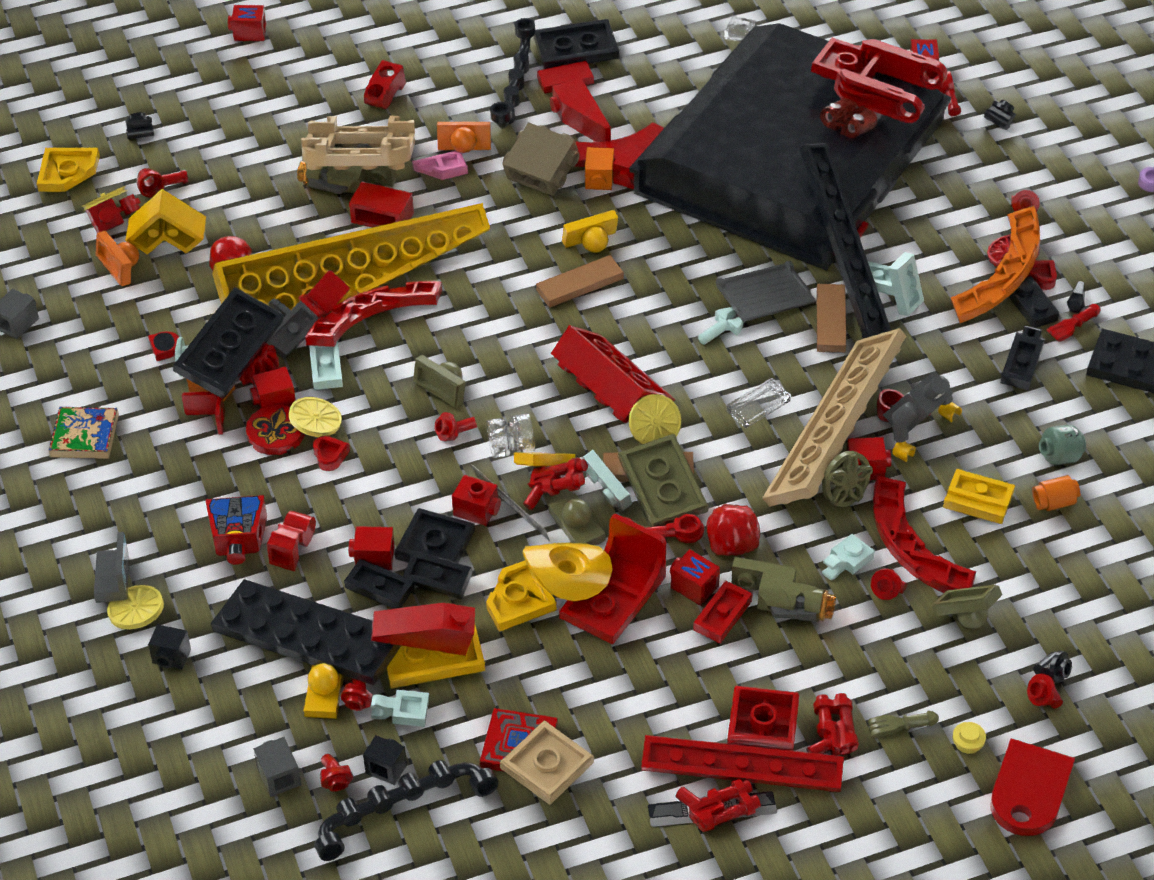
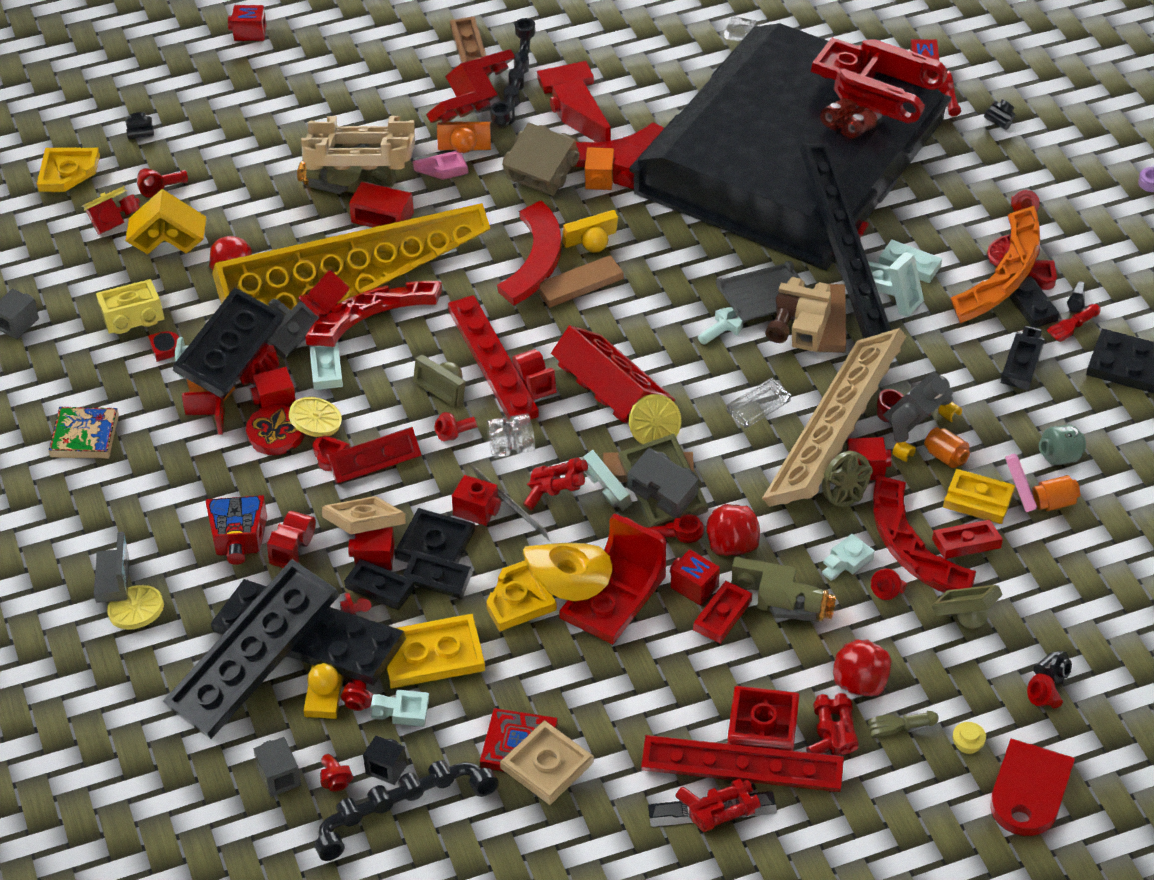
orange tile [95,231,140,286] -> none
black plate [148,624,191,669] -> none
red leg [364,60,406,109] -> none
red slope [371,603,475,656] -> none
yellow tile [514,452,575,466] -> none
black plate [534,19,619,69] -> none
olive tile [549,493,606,545] -> none
none -> light yellow plate [96,279,165,334]
none -> black plate [163,559,340,739]
none -> tan tile [322,496,406,534]
none -> red plate [327,427,422,484]
none -> red plate [340,593,372,615]
none -> red bracket [426,49,515,123]
none -> red plate [448,295,539,426]
none -> medium nougat tile [450,16,487,63]
none -> red tile [497,200,562,306]
none -> red leg [512,349,557,400]
none -> dark grey brick [627,448,699,518]
none -> tan hips [765,277,831,352]
none -> red hair [833,639,892,697]
none -> light aqua plate [879,239,942,283]
none -> orange brick [924,427,970,468]
none -> red plate [932,519,1003,559]
none -> bright pink tile [1005,453,1037,513]

